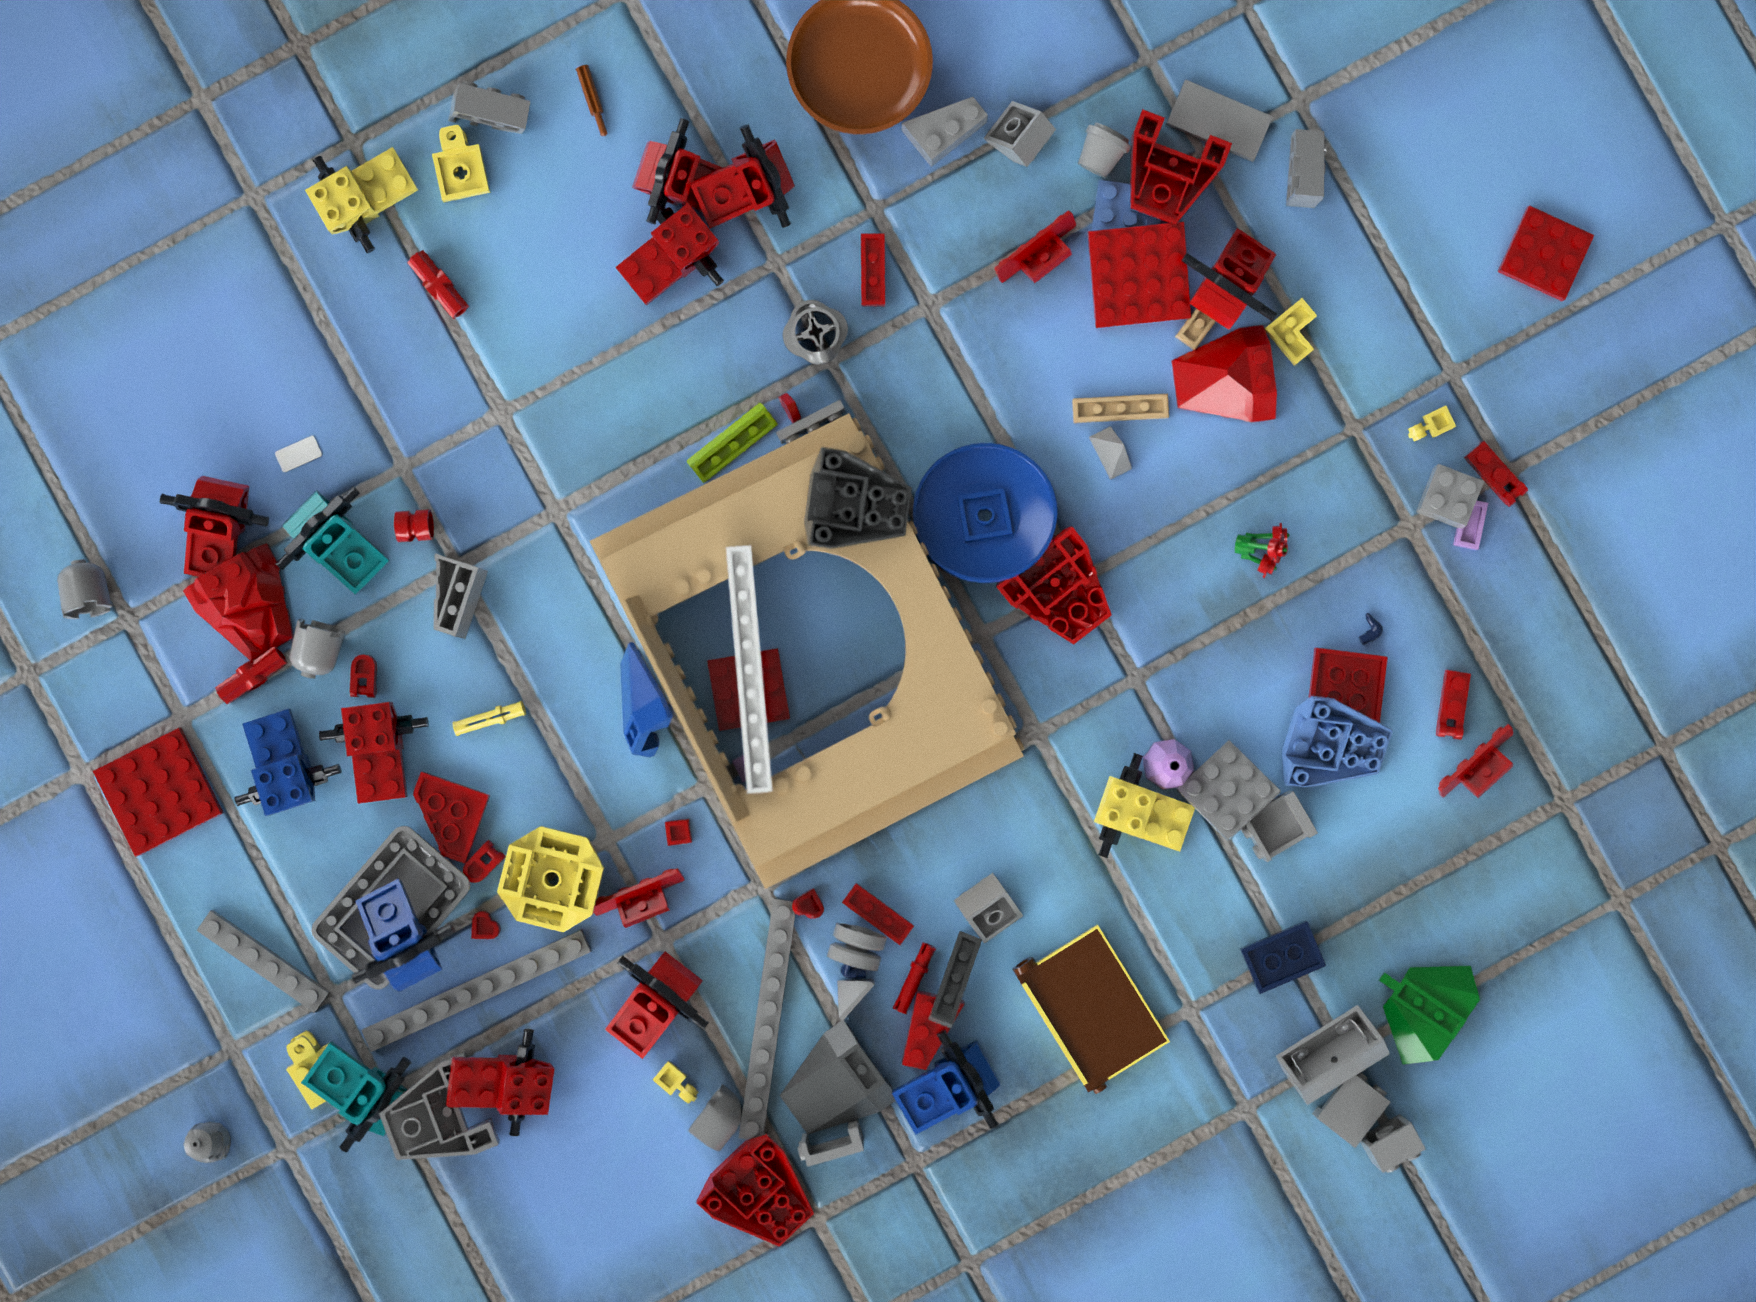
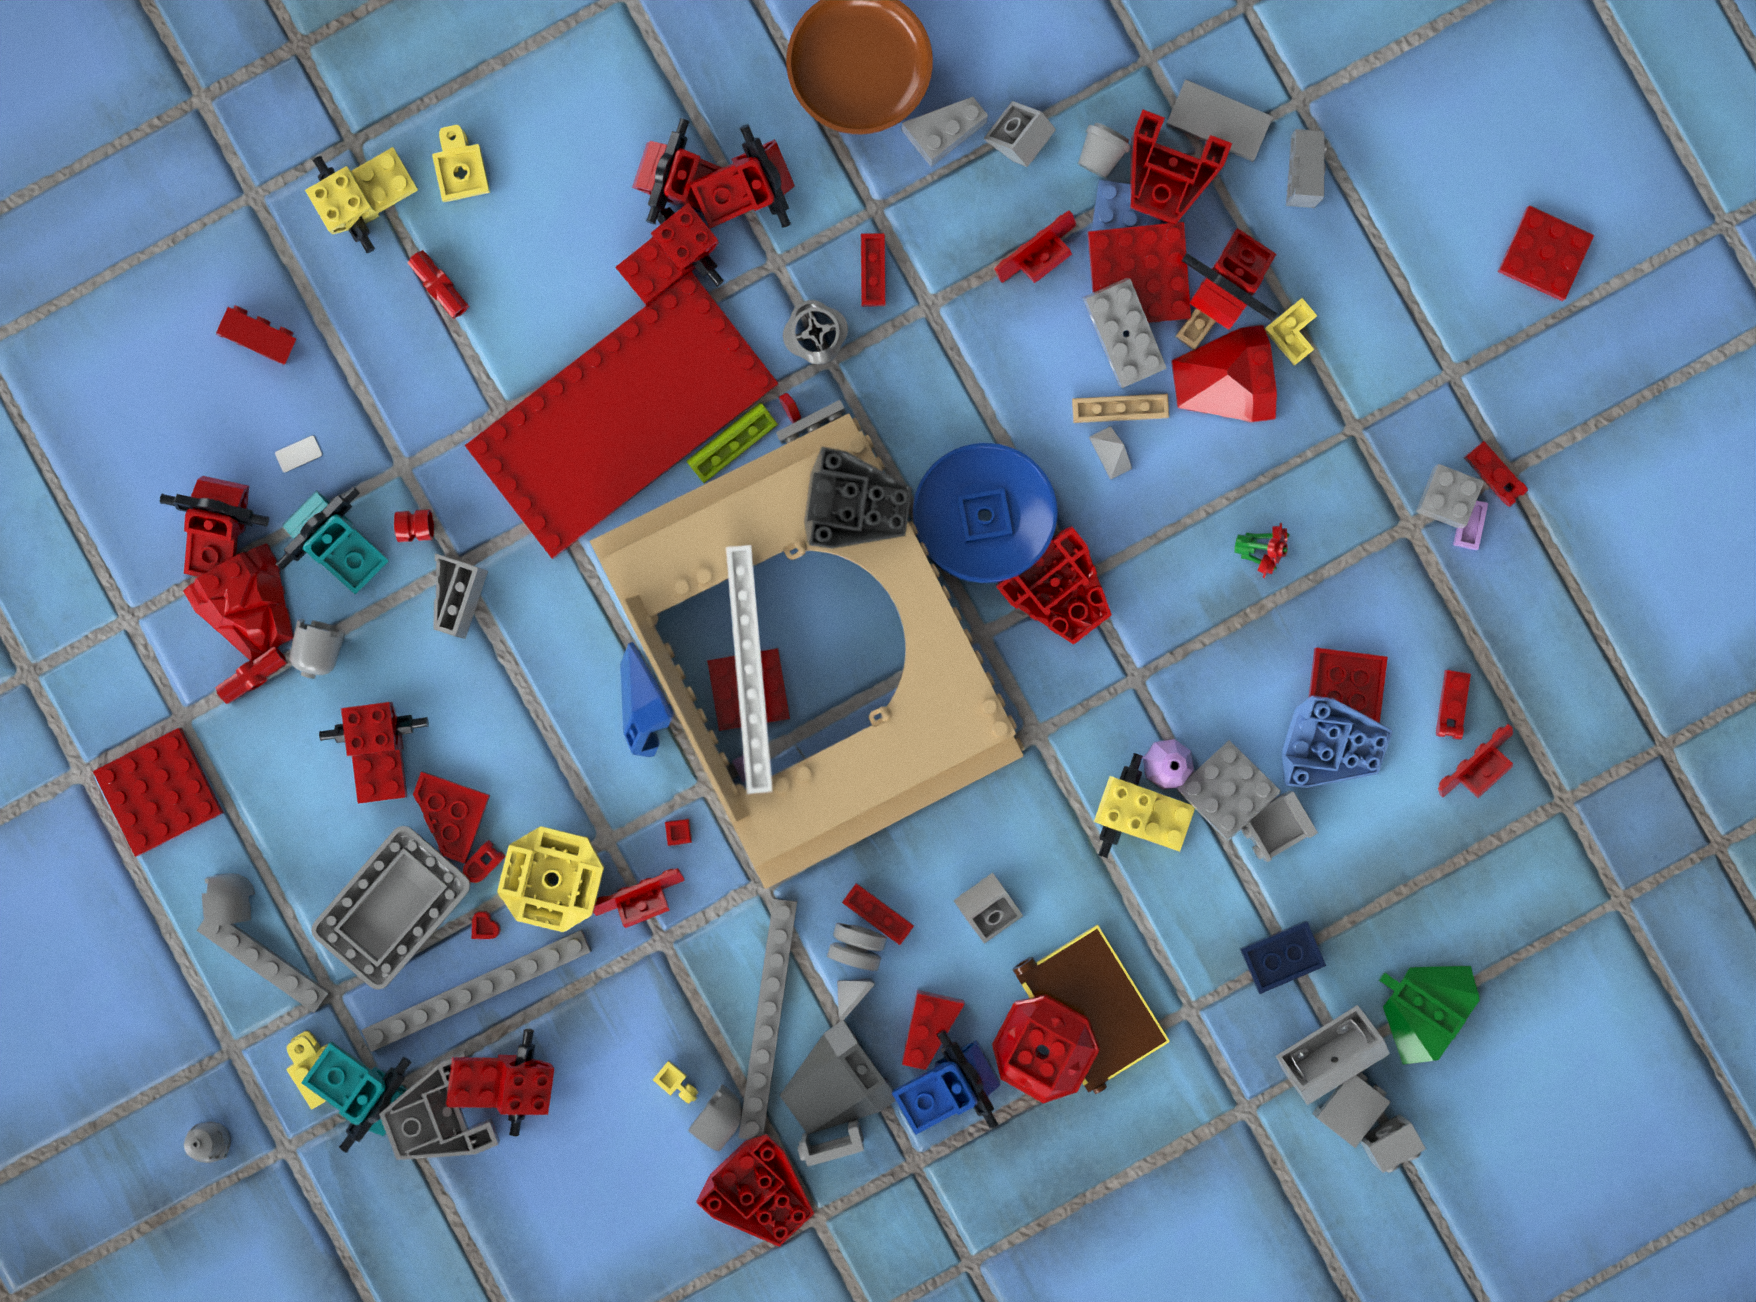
light grey cylinder [57,559,112,619] -> none
blue piece [234,709,342,816] -> none
red plate [350,654,377,698] -> none
blue piece [351,878,455,992] -> none
light grey wedge [448,81,530,134] -> none
light yellow pin [452,701,526,736] -> none
dark orange axle [575,65,608,137] -> none
red piece [605,951,709,1059] -> none
red tile [792,888,824,919] -> none
dark blue animal [840,964,867,979] -> none
red pin [892,942,937,1014] -> none
dark grey plate [928,931,982,1028] -> none
dark blue animal [1358,613,1383,645] -> none
light yellow plate [1408,405,1456,442] -> none
none -> light grey brick [202,873,255,927]
none -> red wedge [216,305,297,365]
none -> red plate [464,271,779,559]
none -> red piece [992,994,1100,1103]
none -> light grey piece [1082,278,1167,388]

